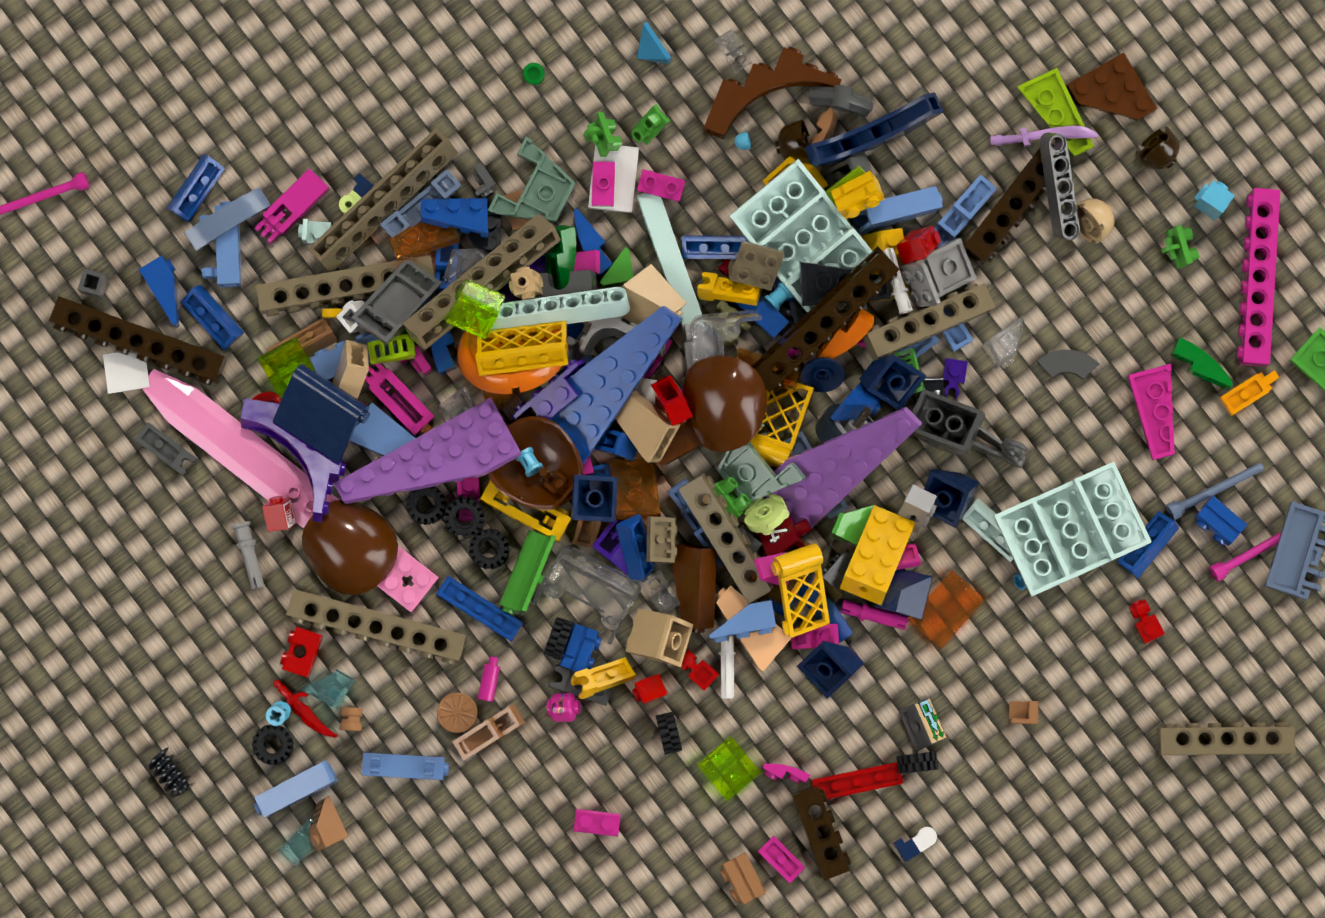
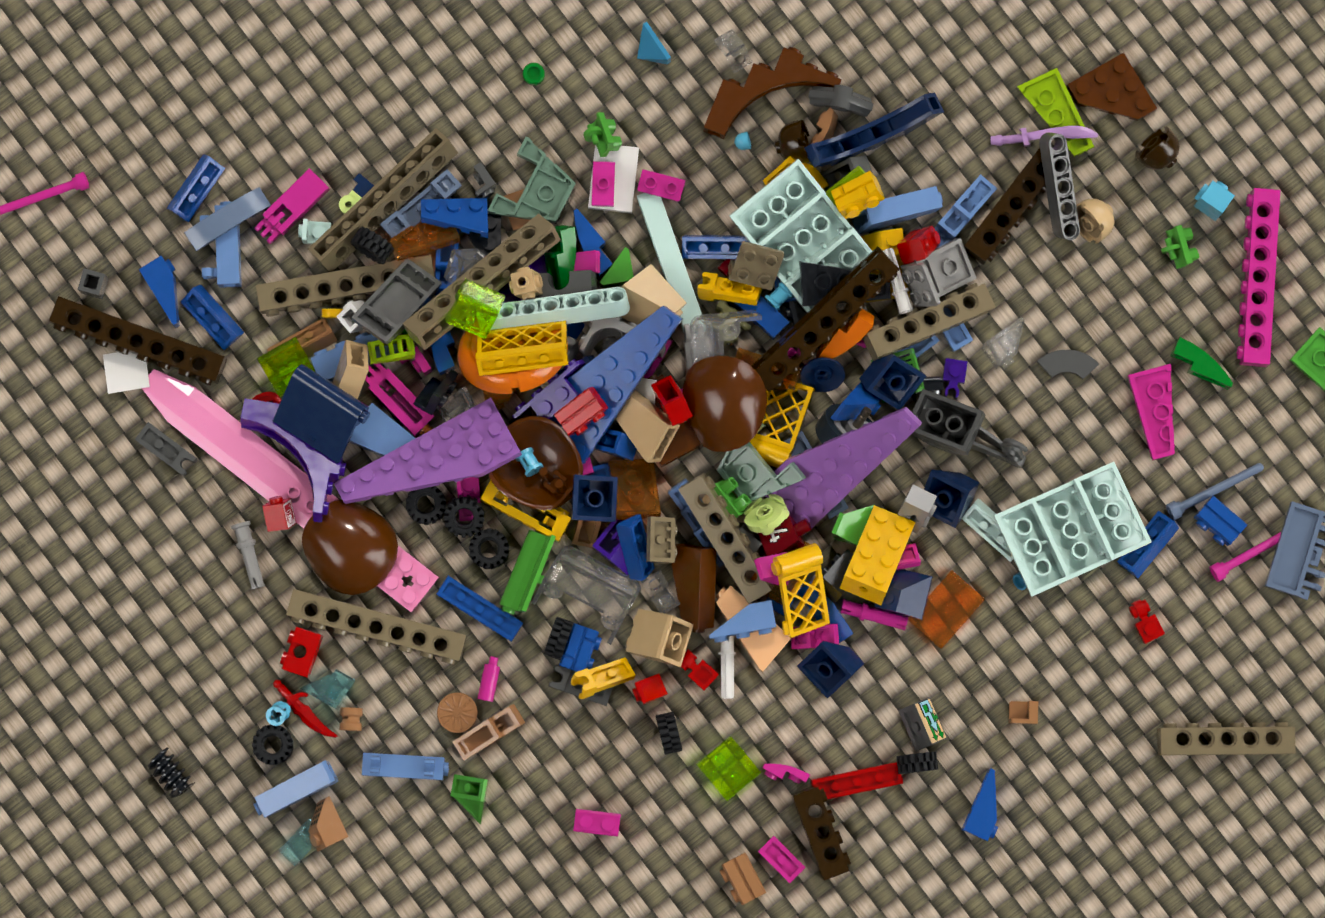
dark pink head [547,693,581,722] -> none
bright green hips [631,104,671,145] -> none
leg [893,827,937,862] -> none
light orange hinge [1219,370,1280,416] -> none
none -> black tyre [351,227,394,264]
none -> black bracket [413,369,459,415]
none -> bright green slope [450,774,489,825]
none -> brick [554,387,608,436]
none -> blue slope [961,768,998,841]

